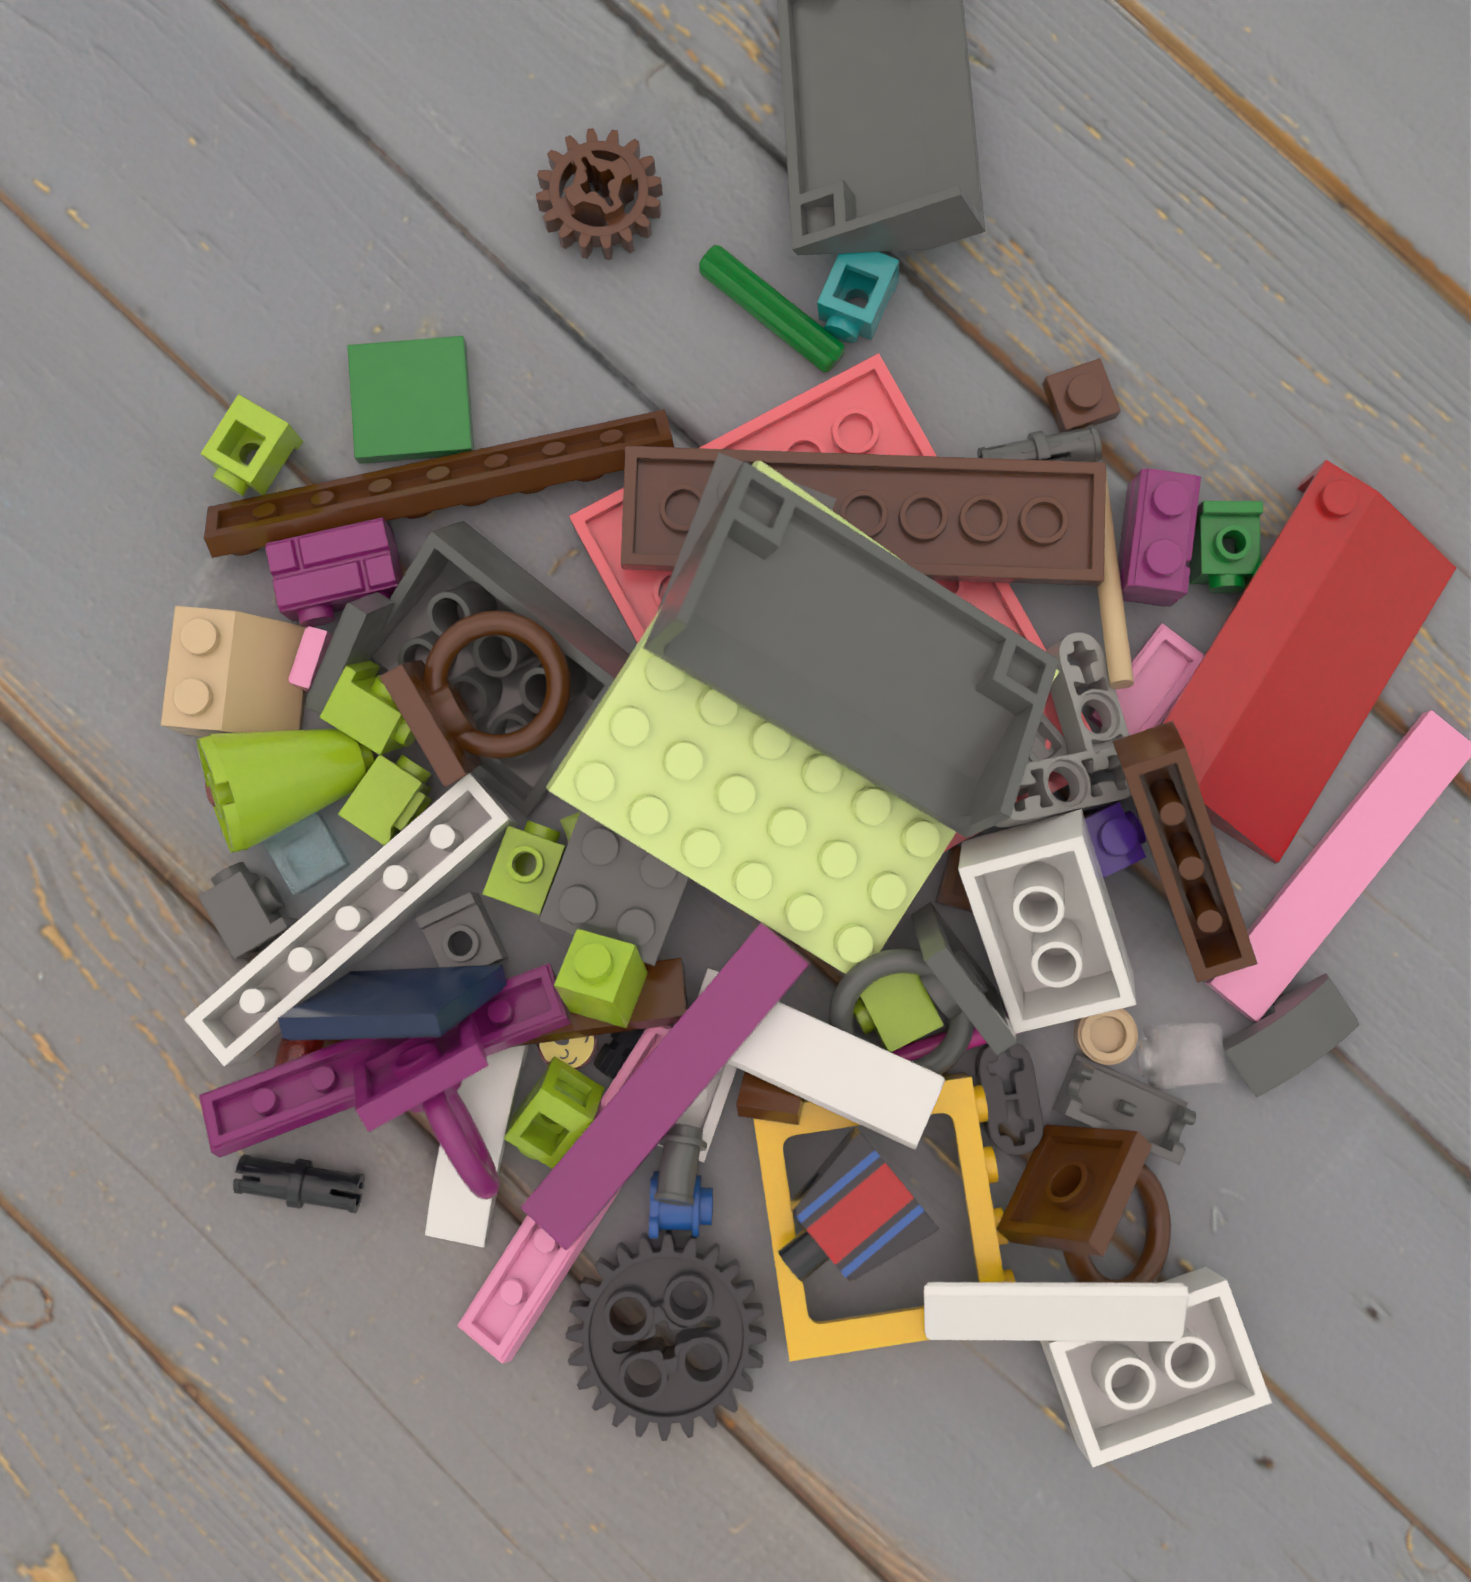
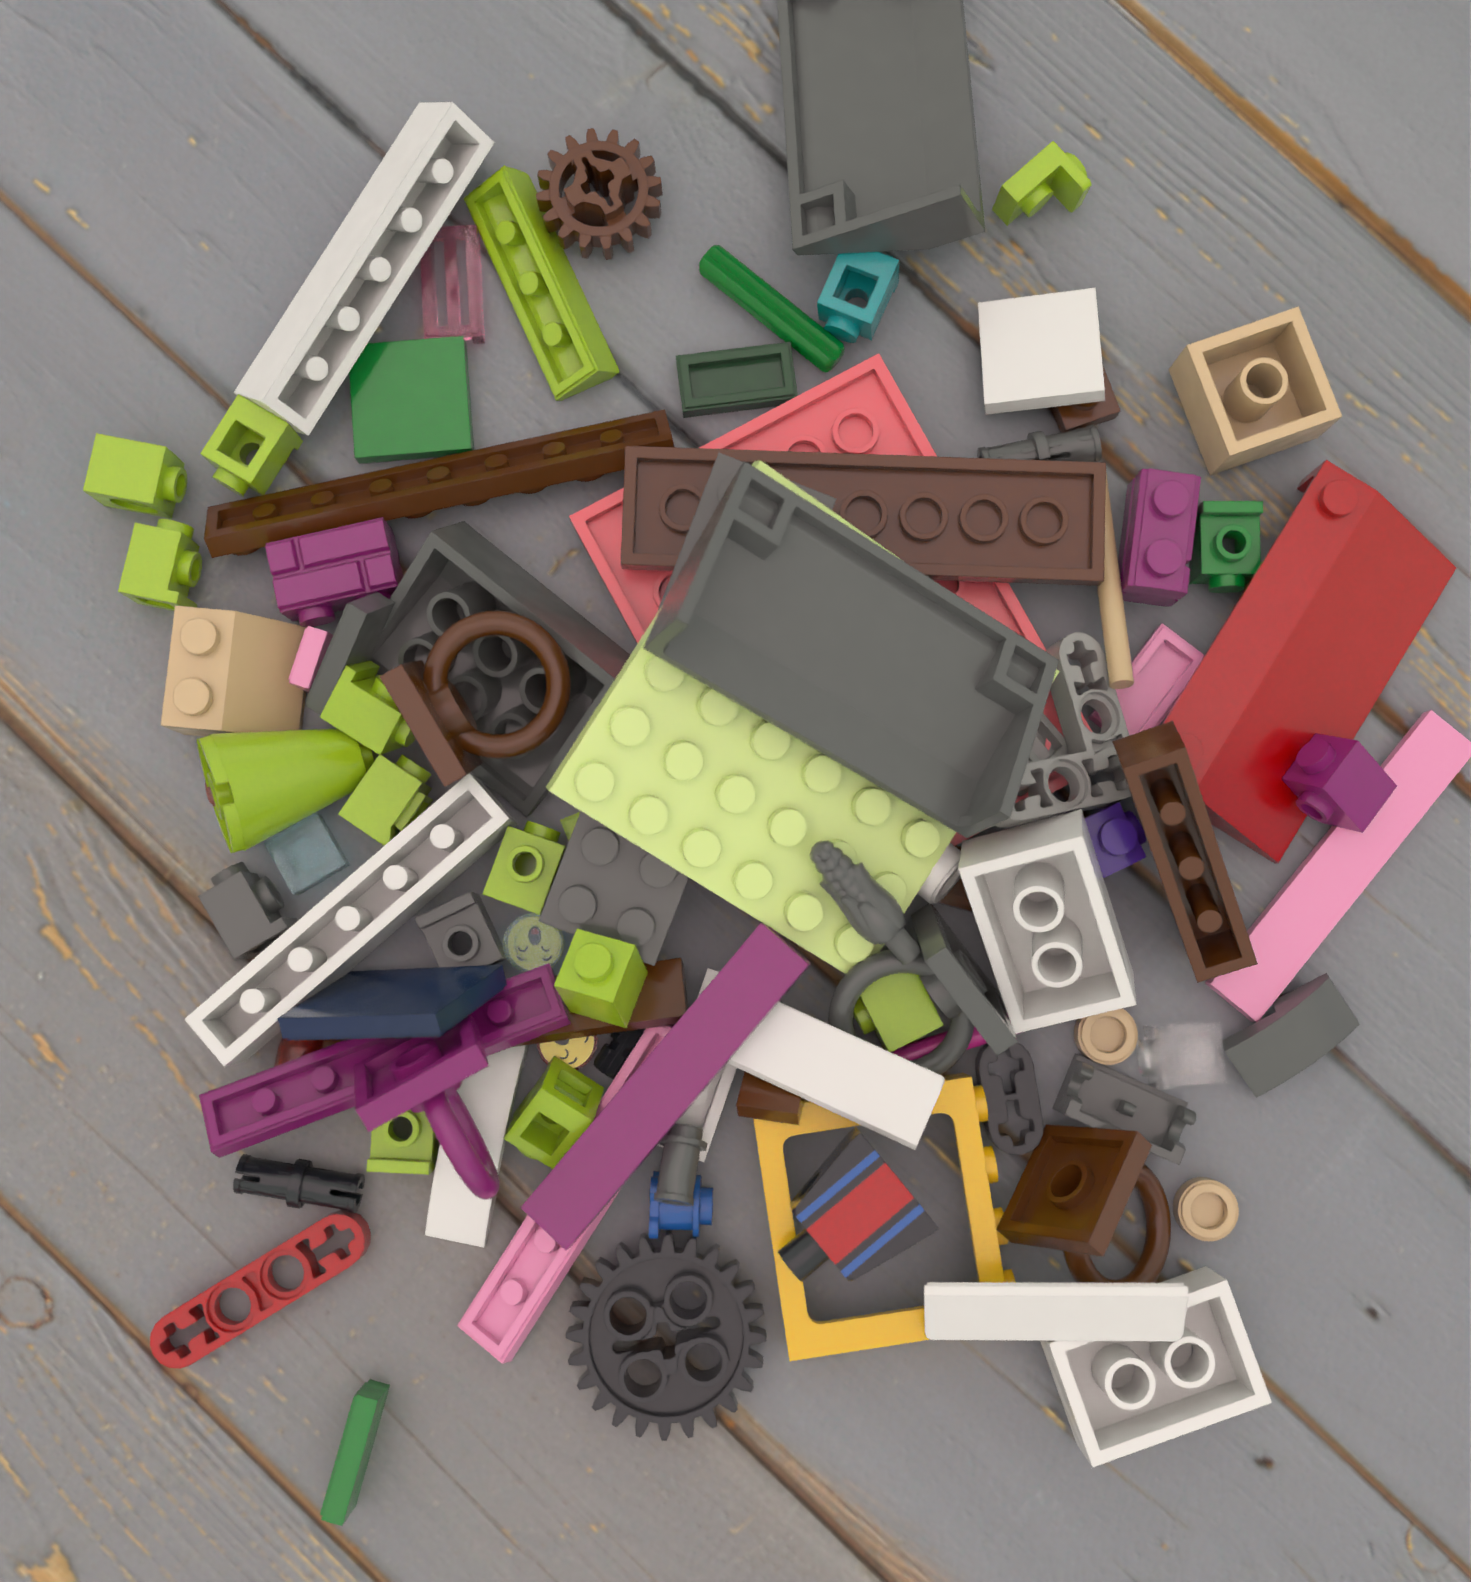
none -> lime brick [83,433,187,519]
none -> lime brick [118,519,202,611]
none -> red beam [150,1210,371,1369]
none -> white brick [233,102,495,436]
none -> green tile [320,1379,390,1526]
none -> lime brick [366,1110,440,1175]
none -> clear pink tile [420,225,485,344]
none -> lime slope [463,165,620,401]
none -> clear light blue tile [503,913,565,972]
none -> dark green tile [676,342,798,418]
none -> dark grey piece [810,841,921,965]
none -> white tile [917,843,961,904]
none -> white tile [978,287,1105,415]
none -> lime bracket [992,141,1092,226]
none -> tan brick [1168,306,1342,476]
none -> tan tile [1173,1177,1239,1242]
none -> magenta brick [1282,733,1397,833]

